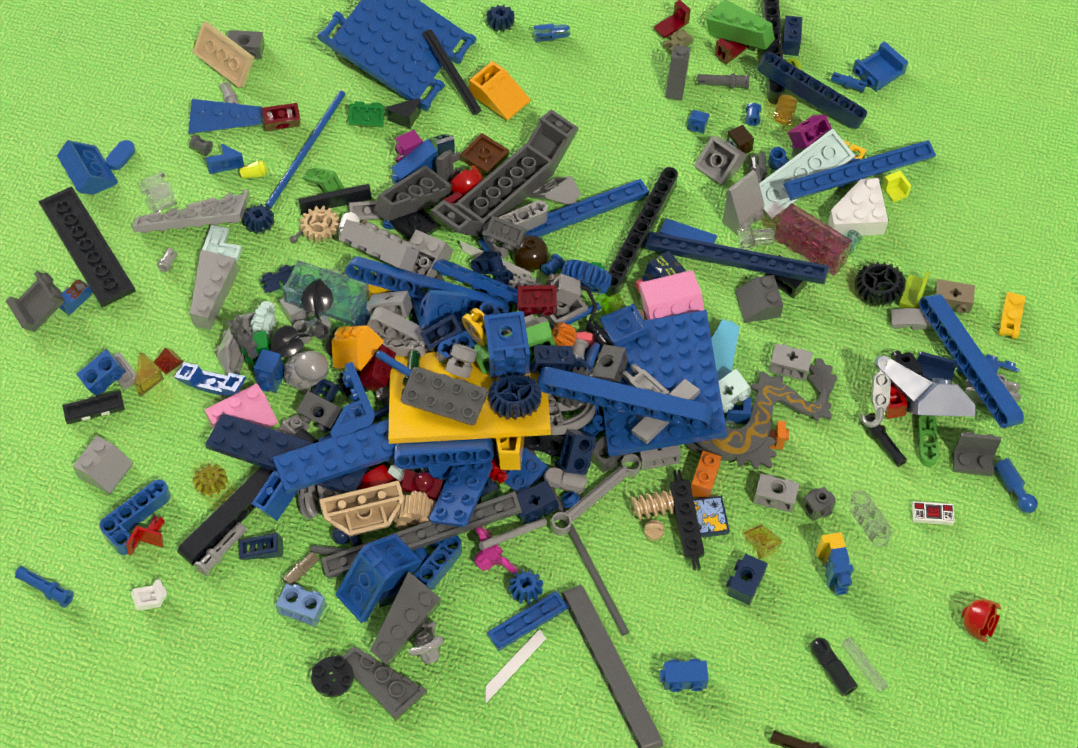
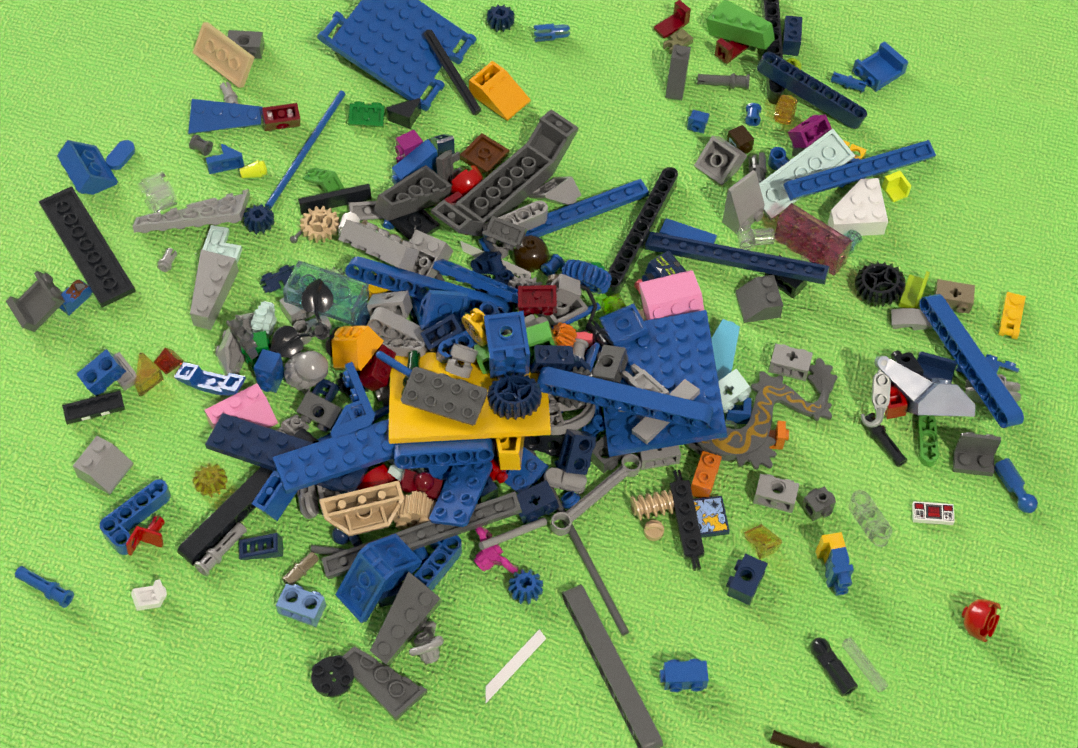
blue tile [487,591,568,652] -> none

